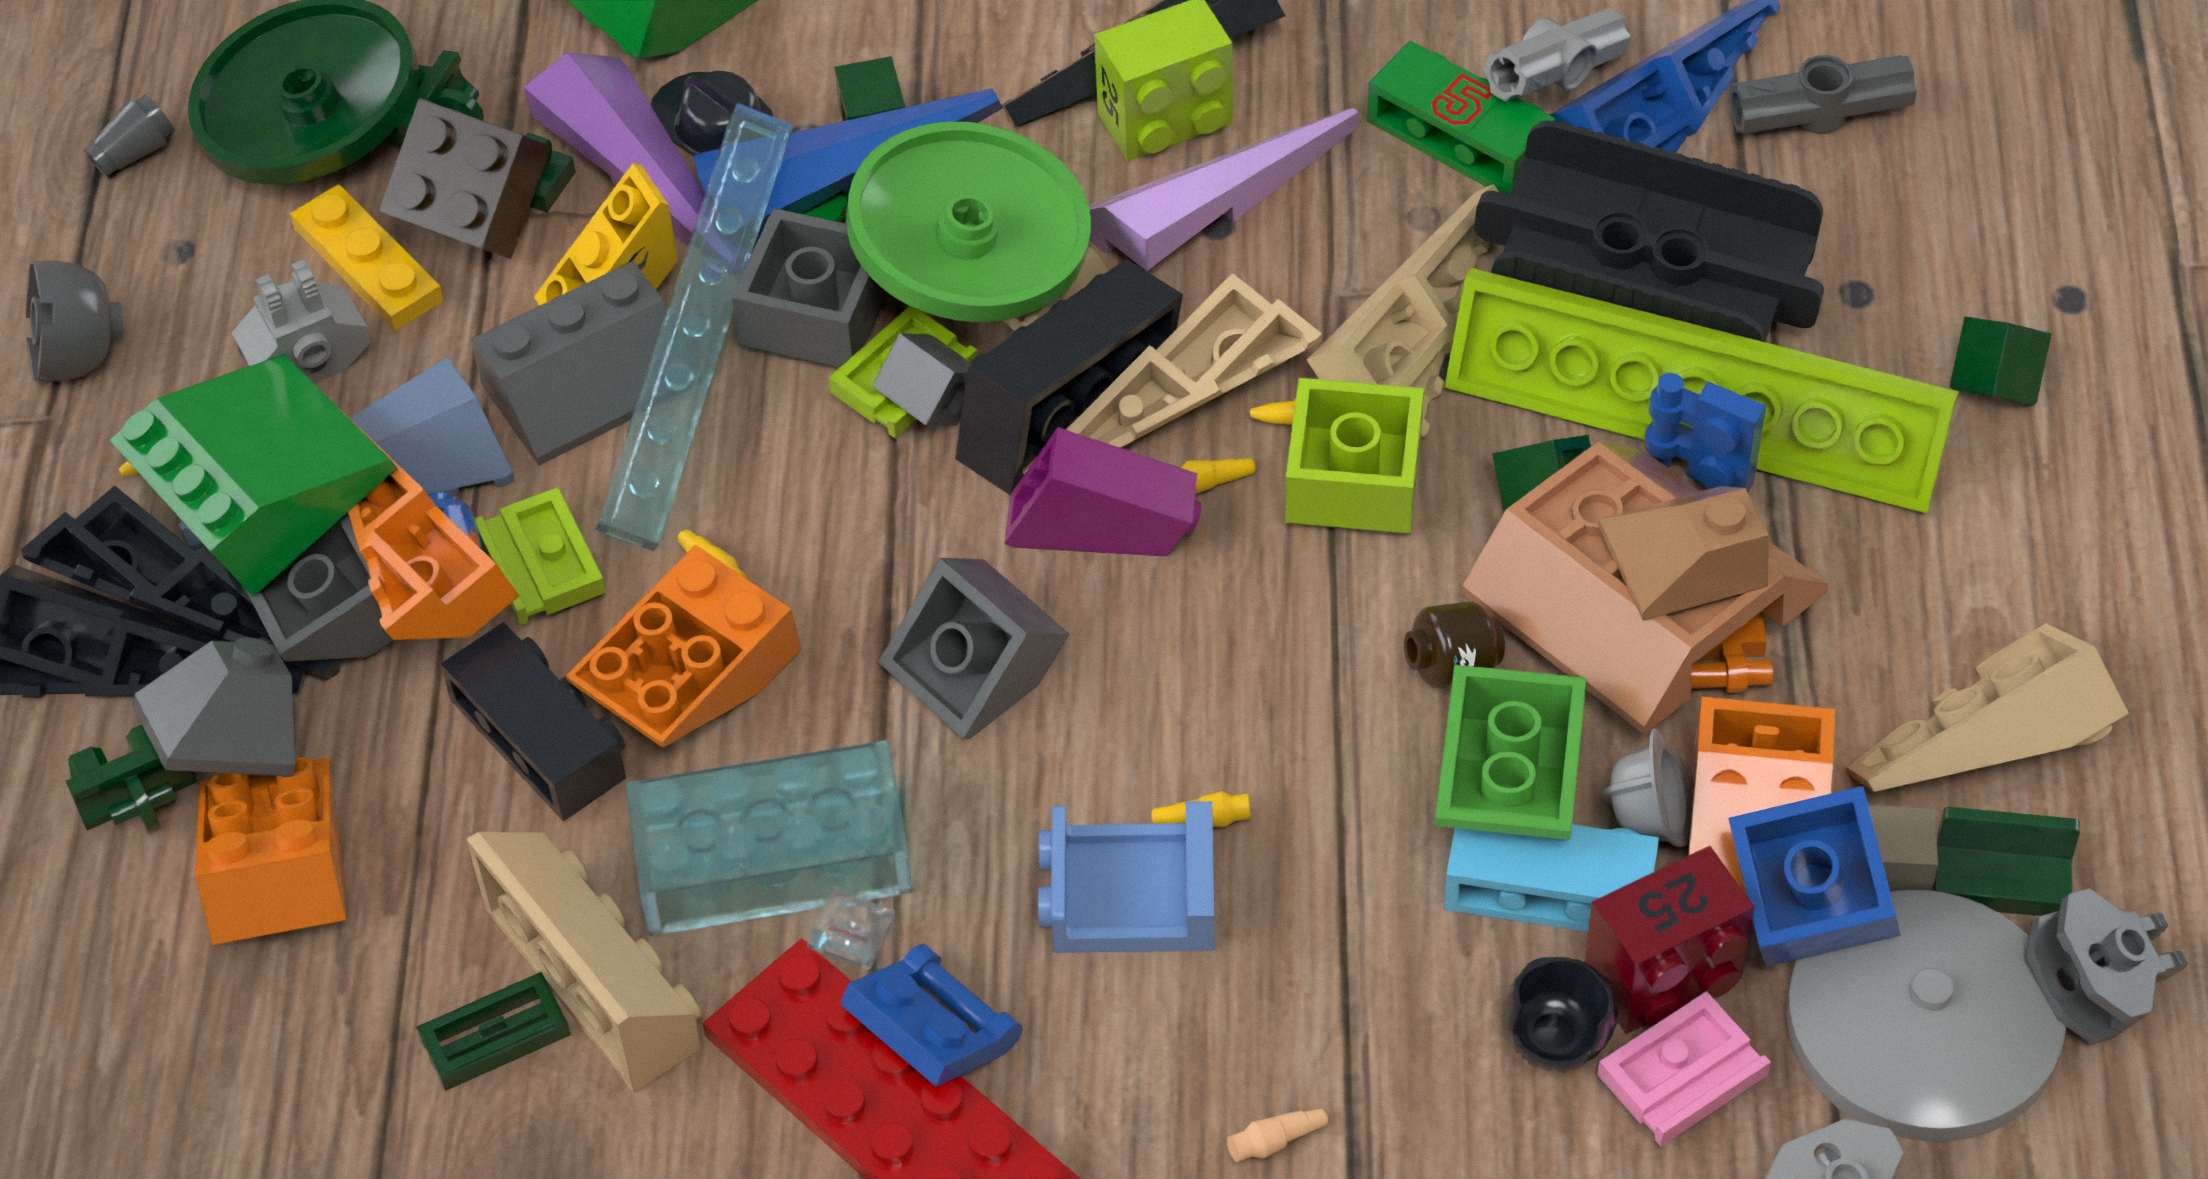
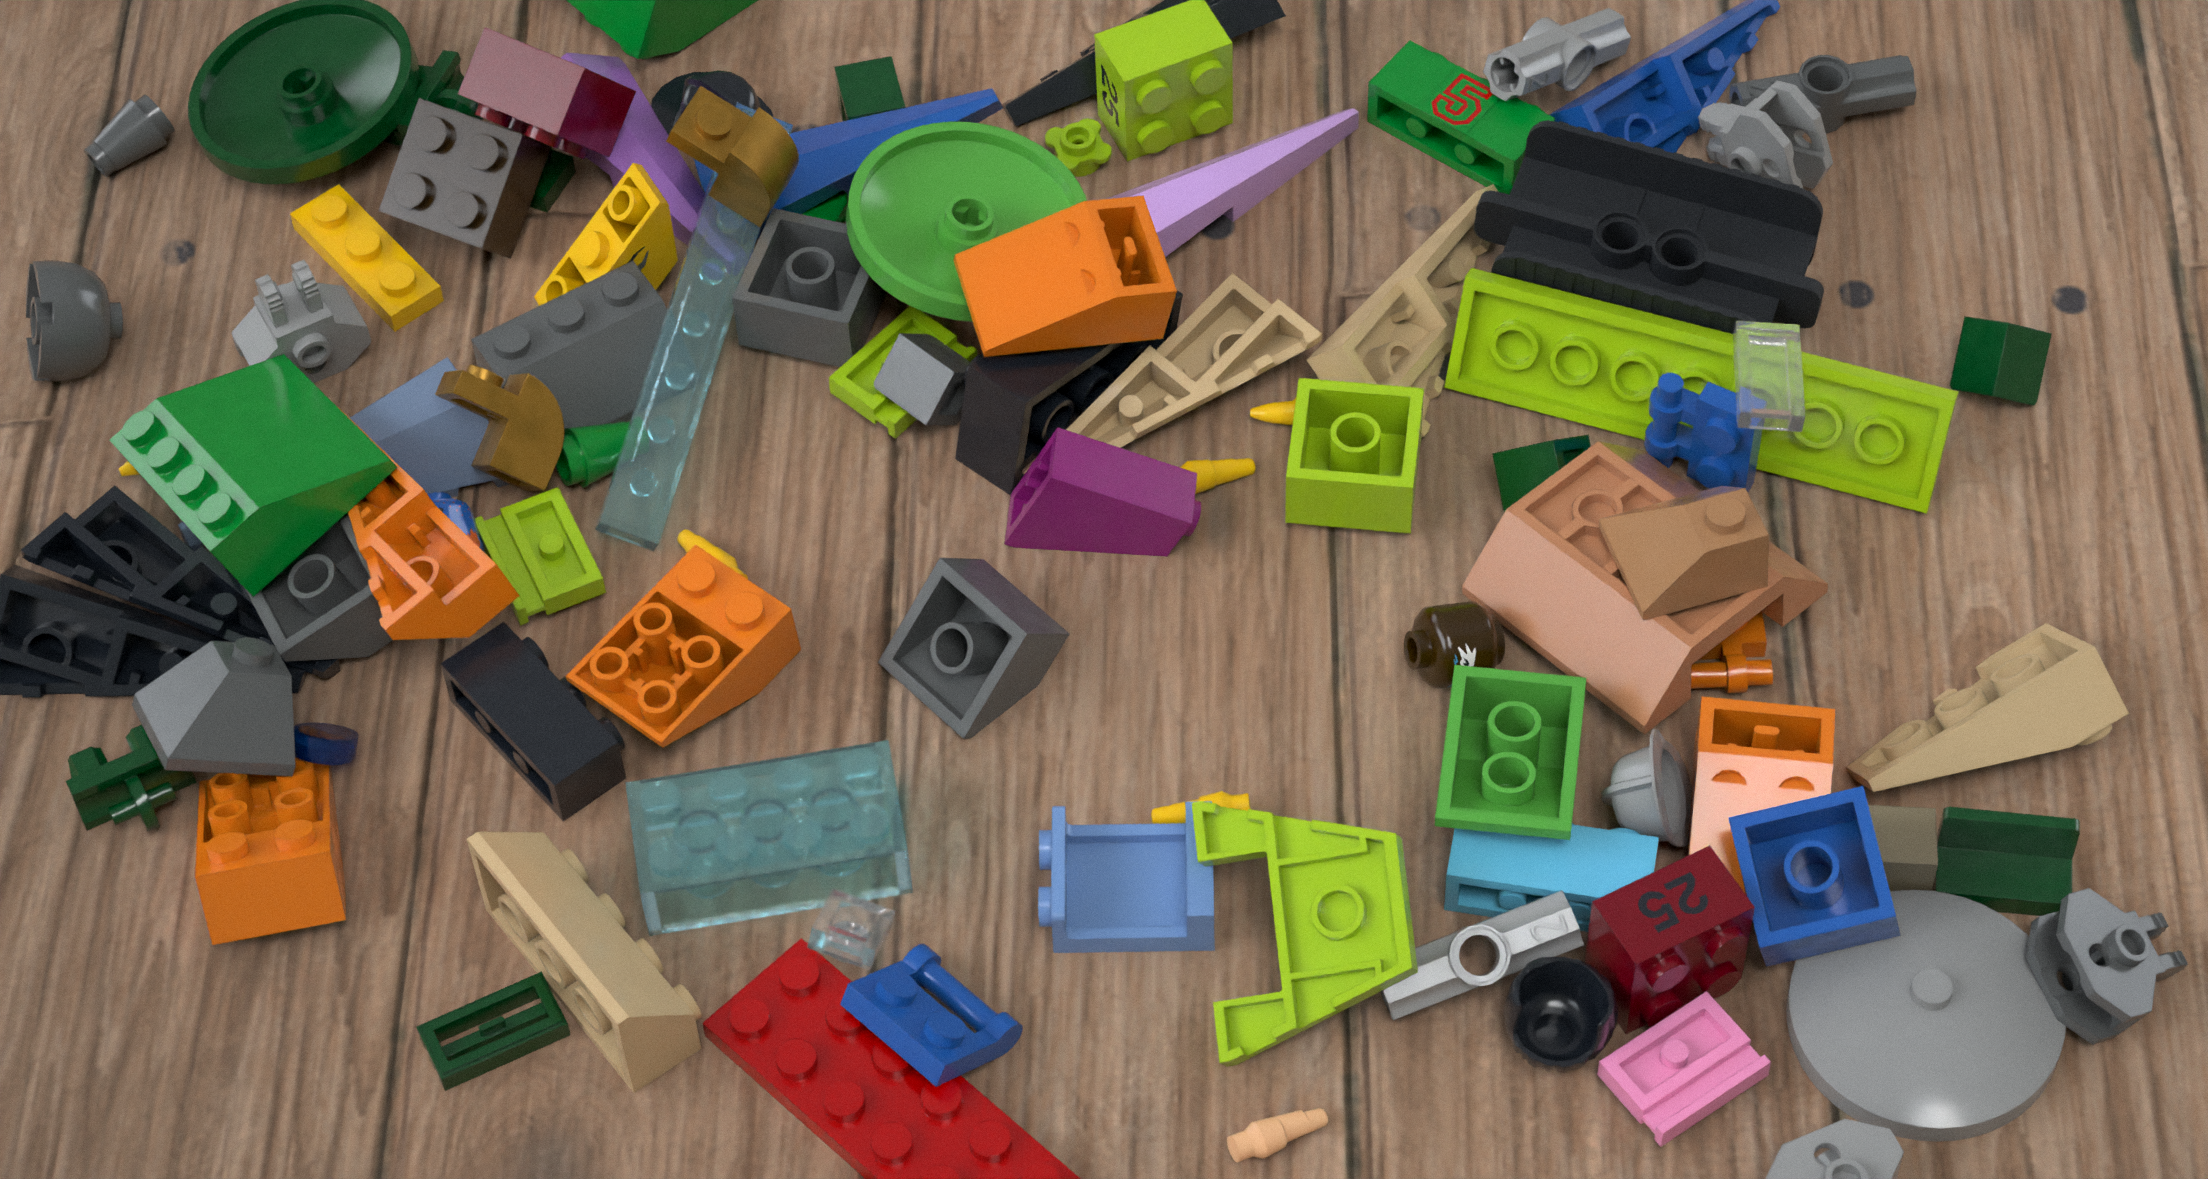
none -> clear blue tile [294,722,359,765]
none -> pearl gold brick [435,365,564,491]
none -> brick [458,27,636,159]
none -> green cone [555,420,648,487]
none -> pearl gold brick [666,86,799,227]
none -> orange slope [953,196,1177,357]
none -> lime plate [1045,118,1112,177]
none -> lime wing [1192,801,1418,1067]
none -> light grey piece [1380,890,1584,1021]
none -> light grey hinge [1698,80,1833,189]
none -> clear tile [1733,321,1805,432]

